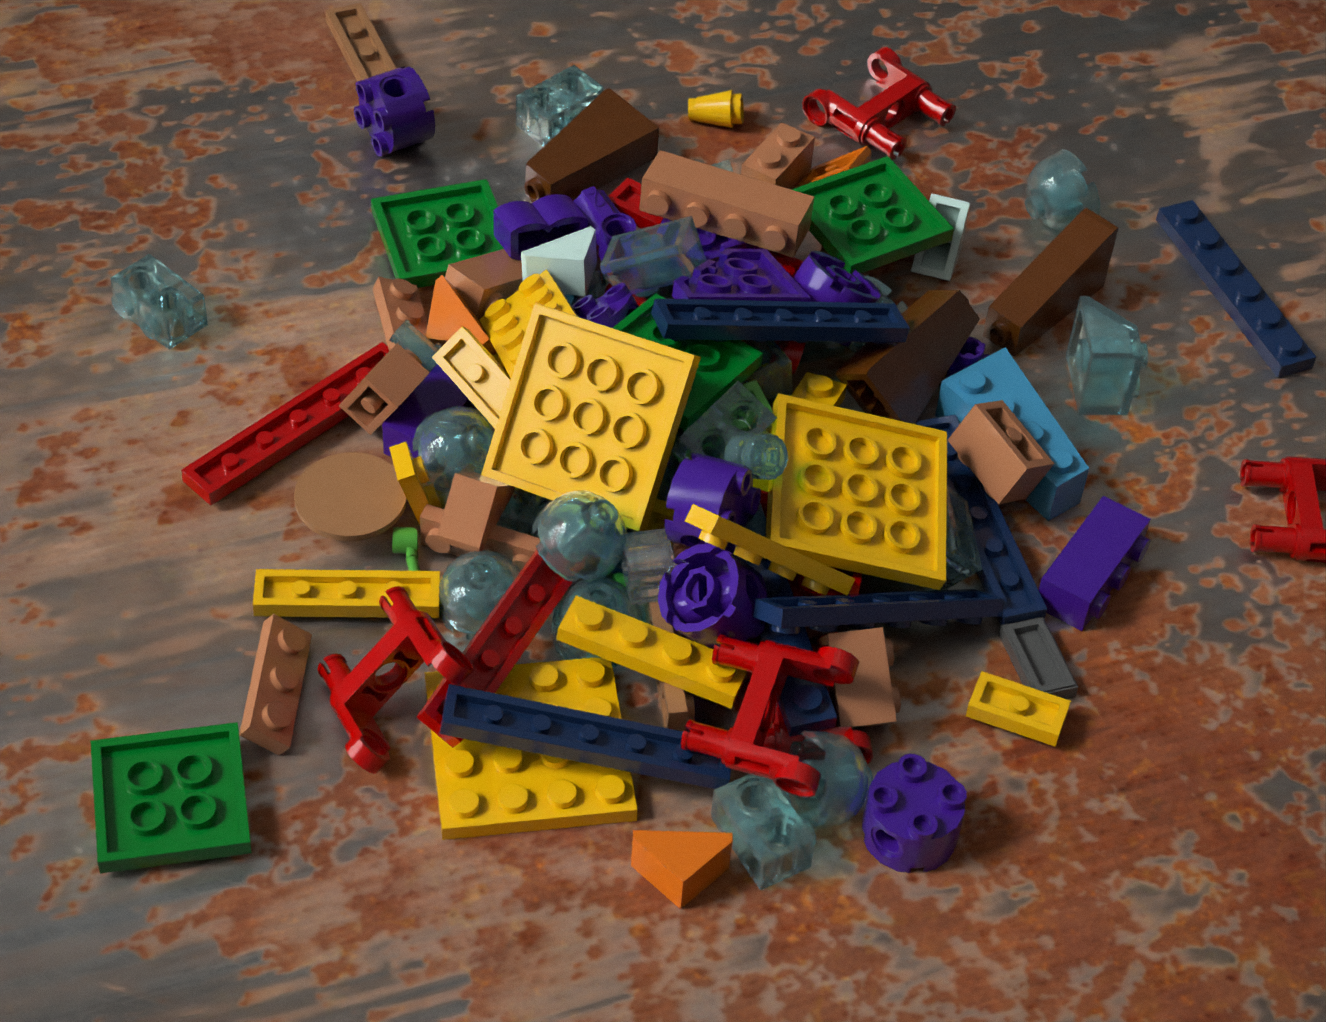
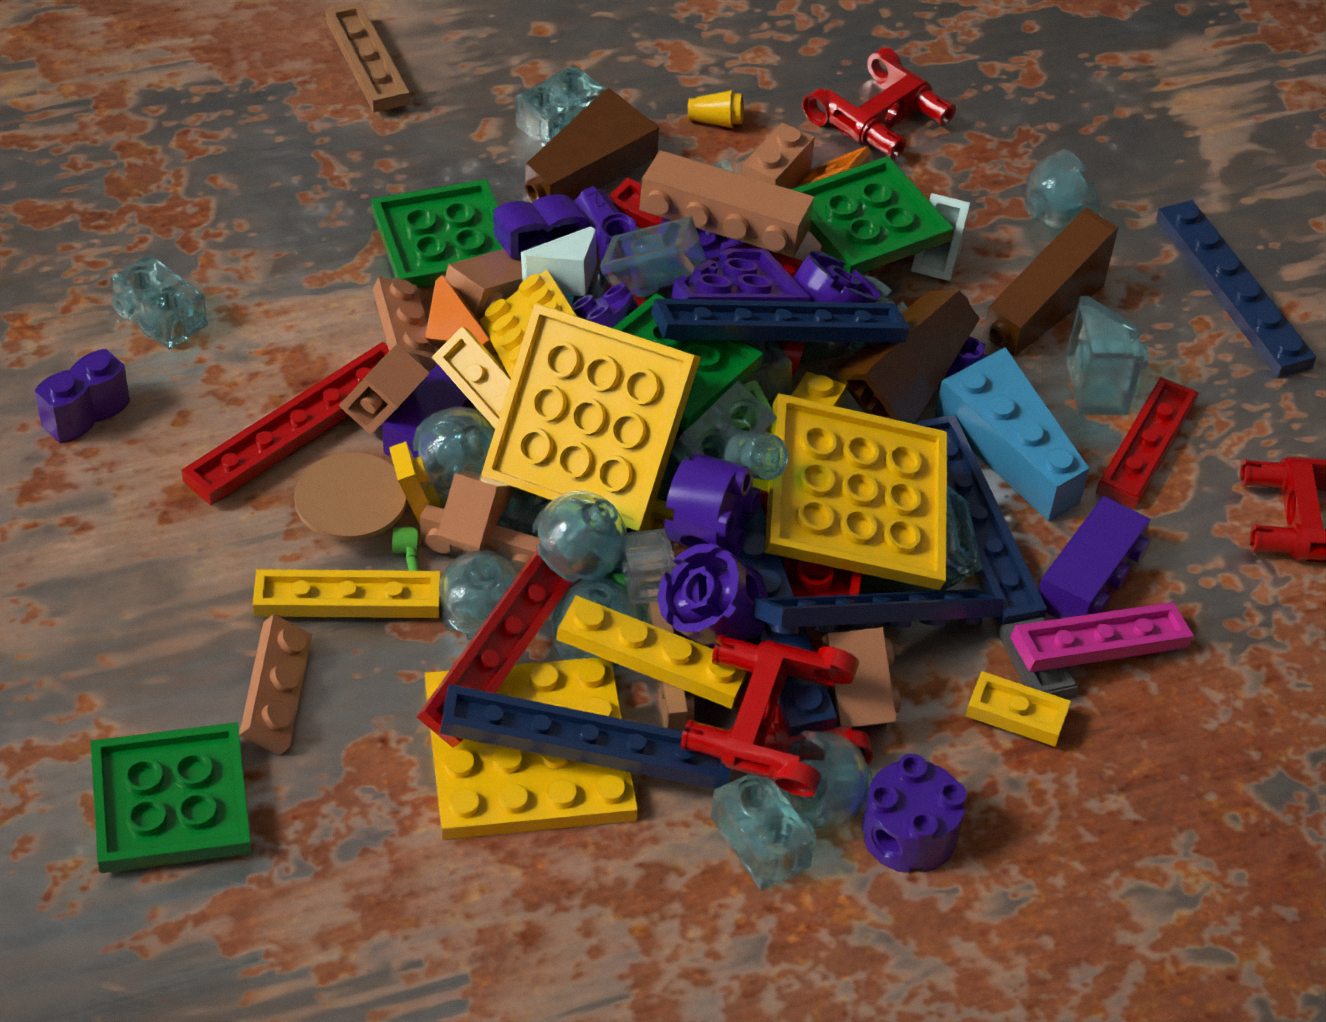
red connector [317,586,474,774] -> none
dark purple brick [354,66,435,157] -> none
clear light blue pin [389,320,442,372] -> none
orange slope [631,830,733,909] -> none
yellow plate [685,504,855,596] -> none
nougat brick [948,400,1054,504] -> none
none -> dark purple brick [34,349,130,443]
none -> dark pink plate [1010,602,1194,672]
none -> red tile [1096,377,1199,510]

